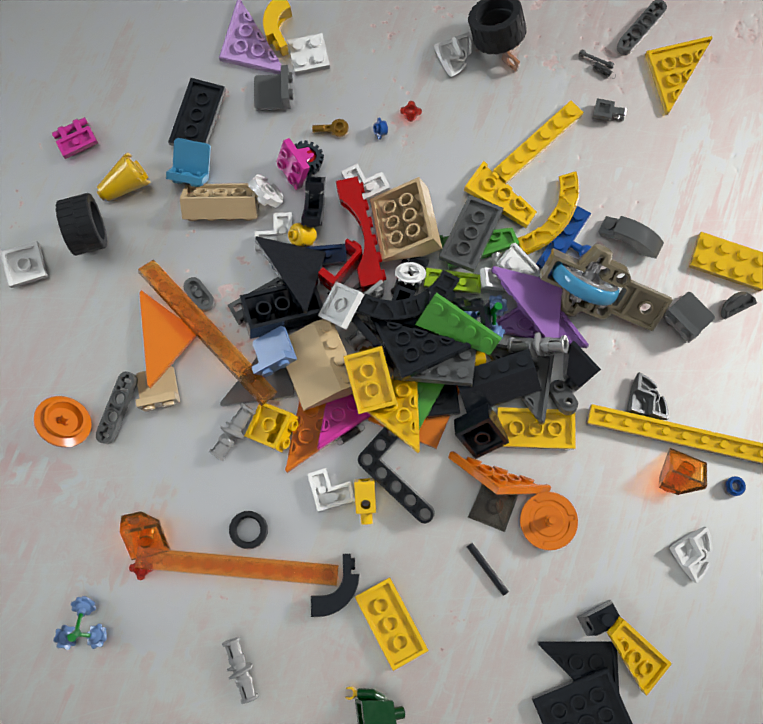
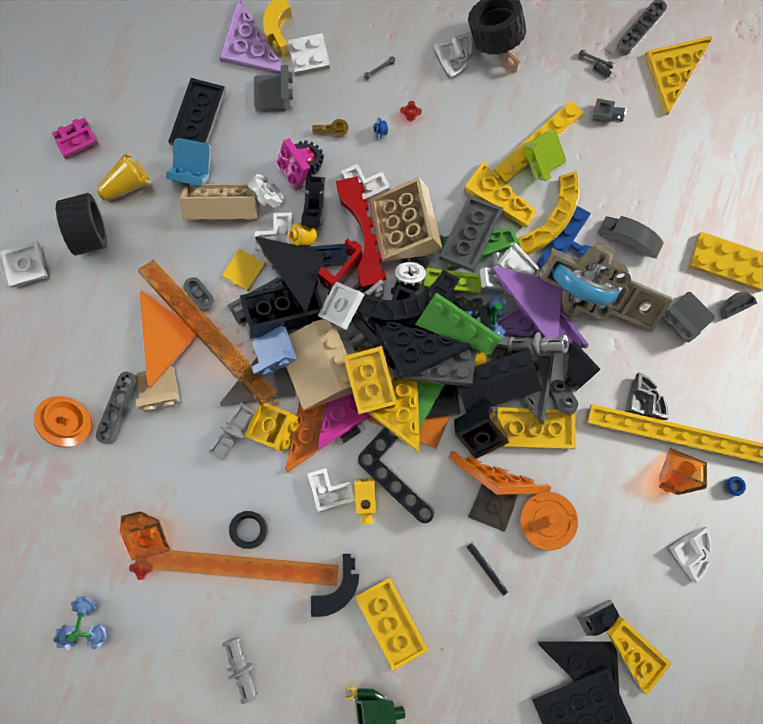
none -> yellow piece [222,249,266,291]
none -> dark grey hinge [364,56,395,79]
none -> lime bracket [522,129,566,181]

